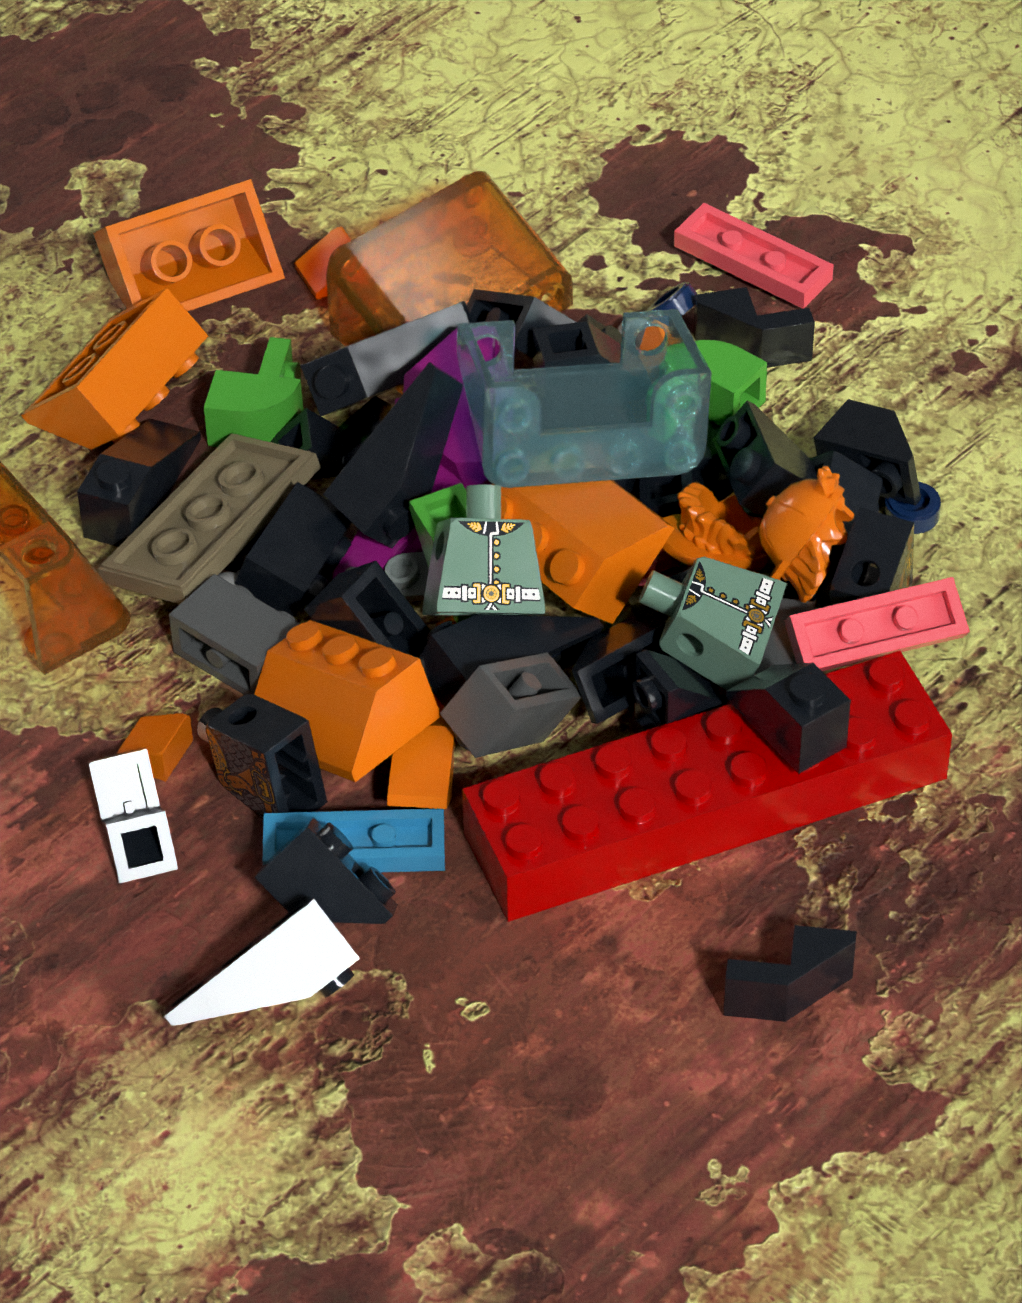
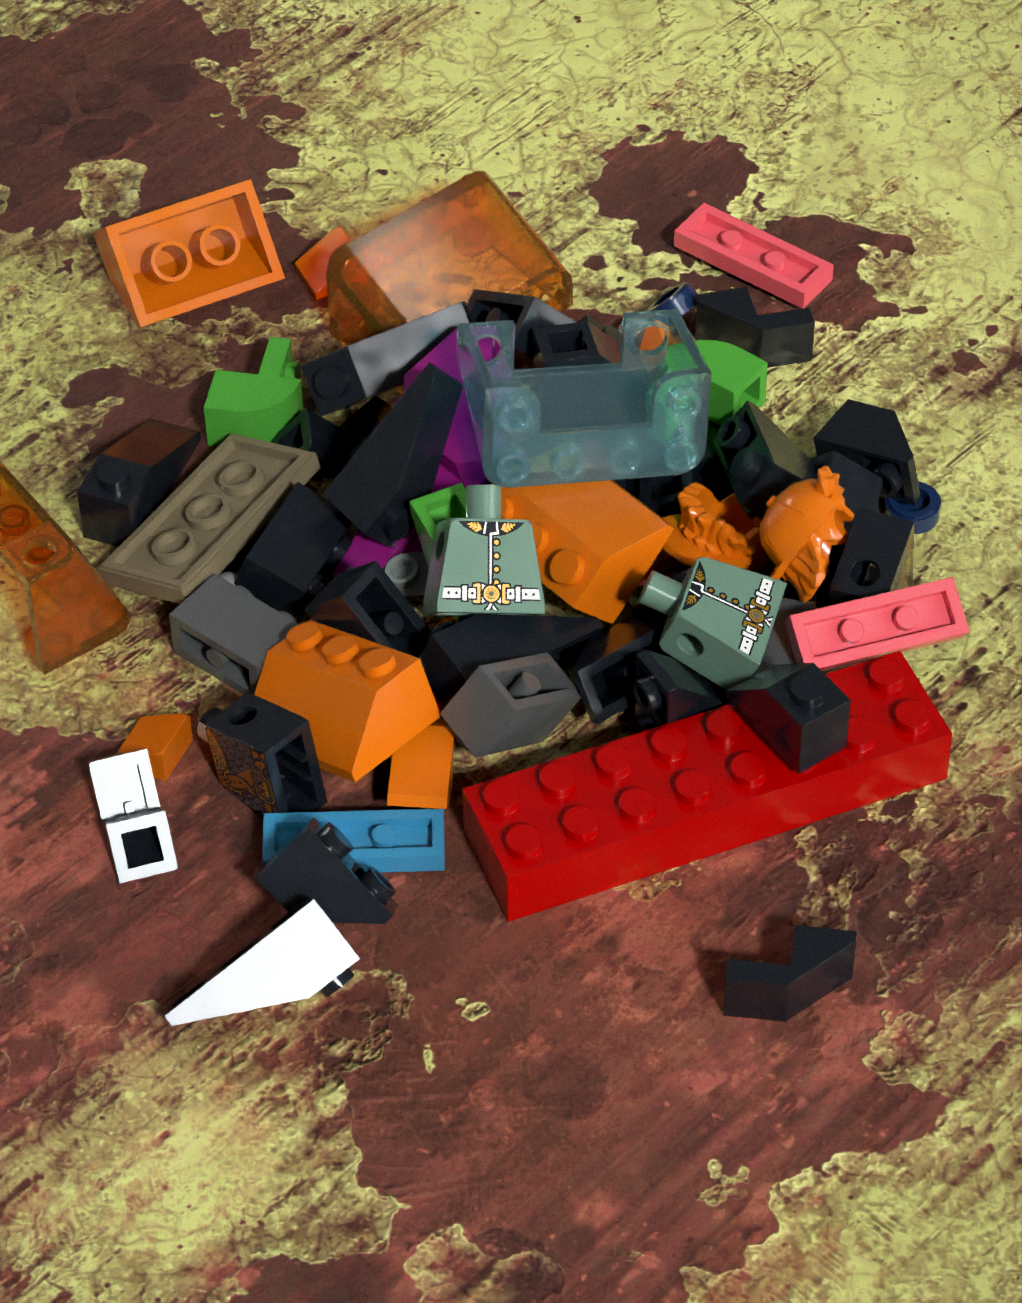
orange slope [21,288,208,450] -> none

